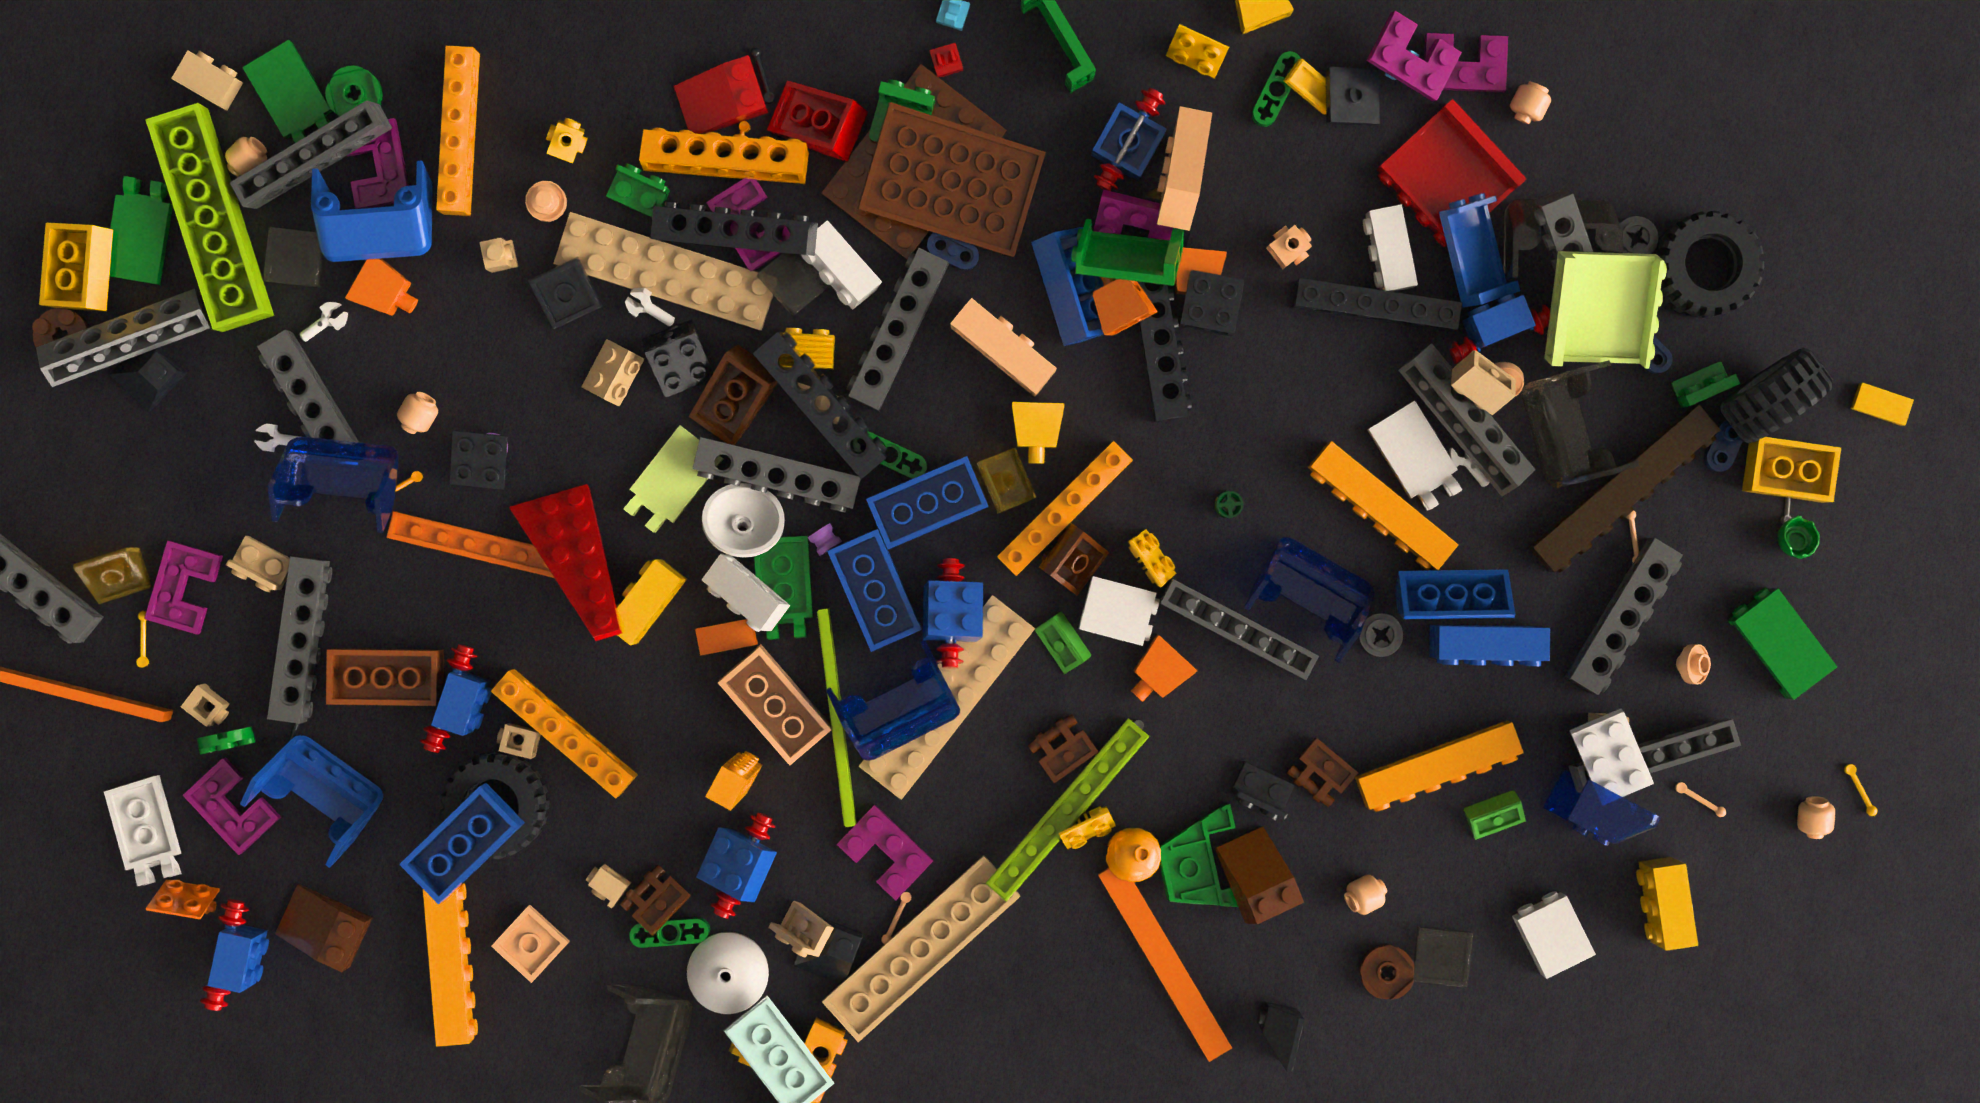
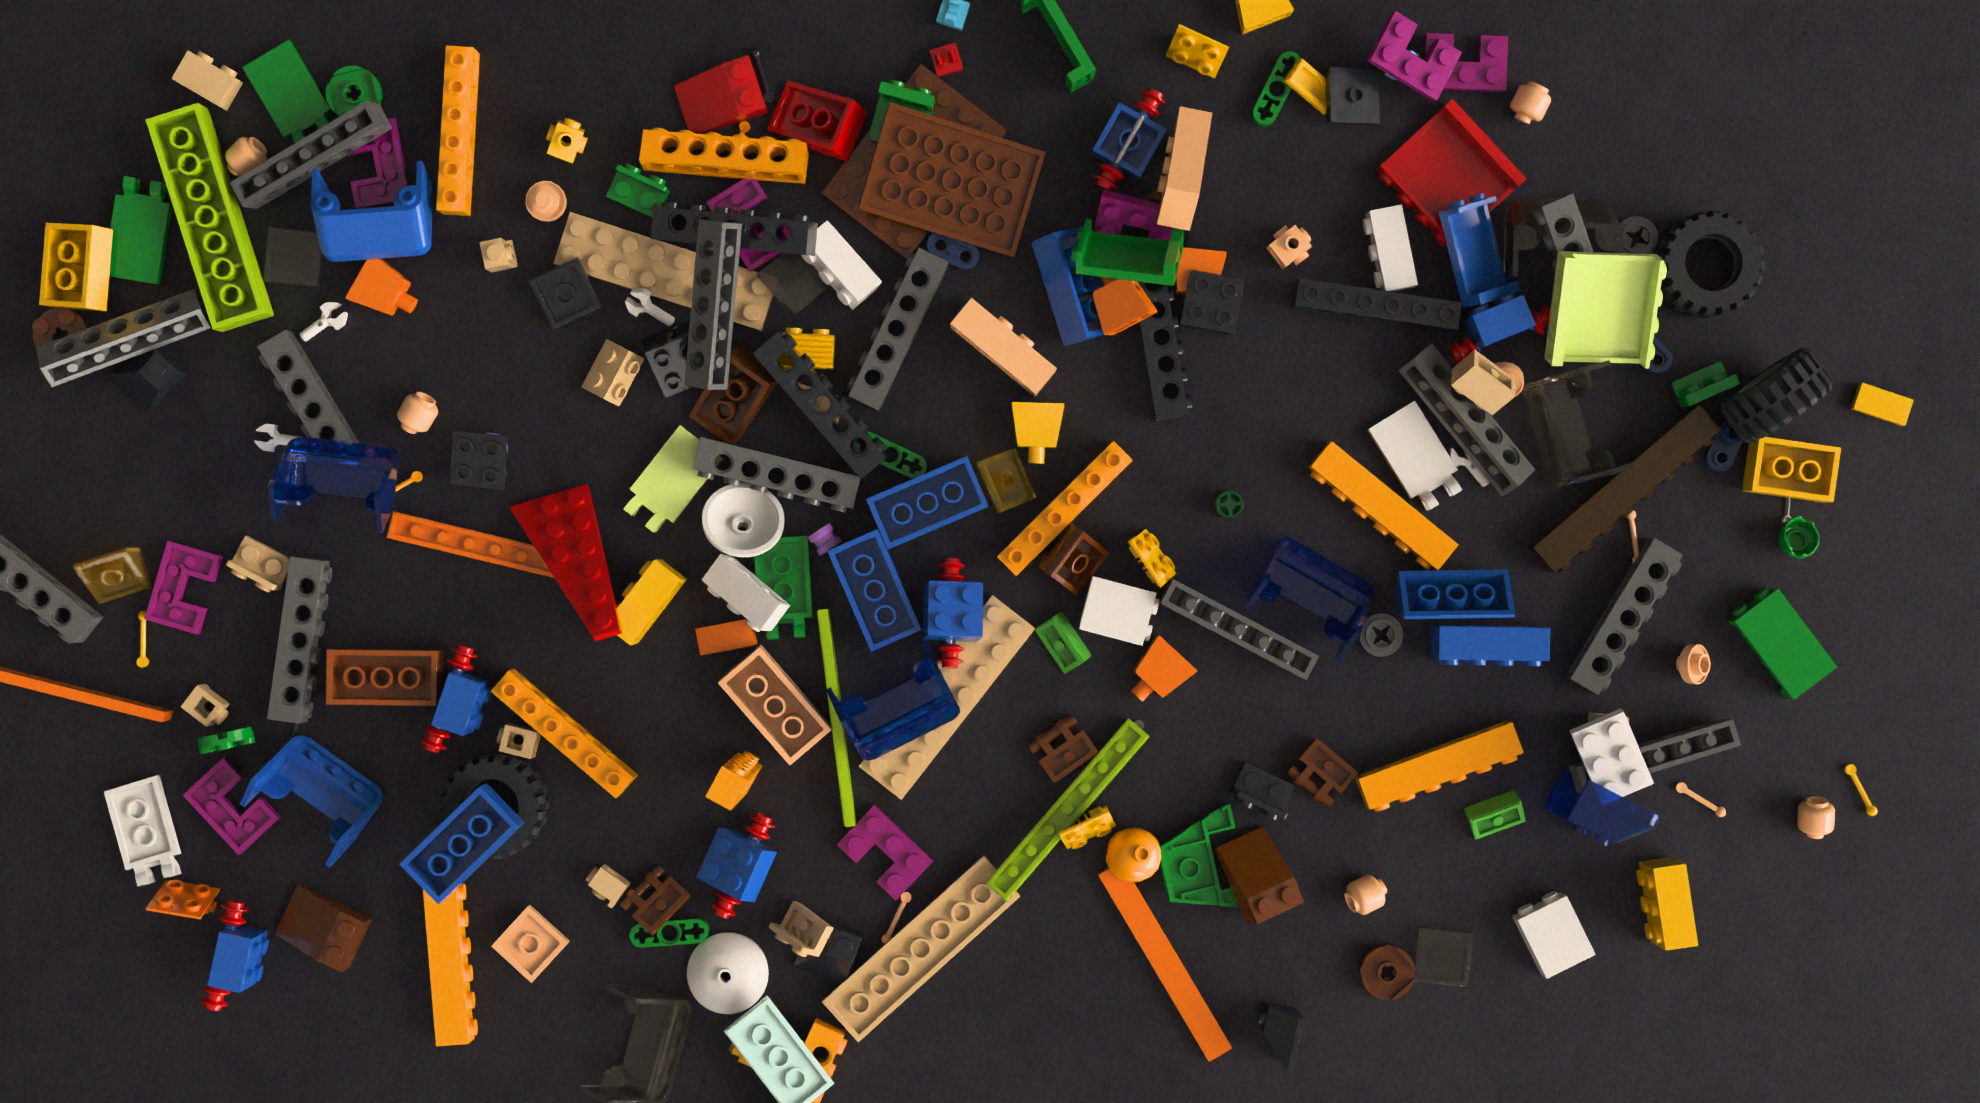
none -> dark grey brick [684,219,742,390]

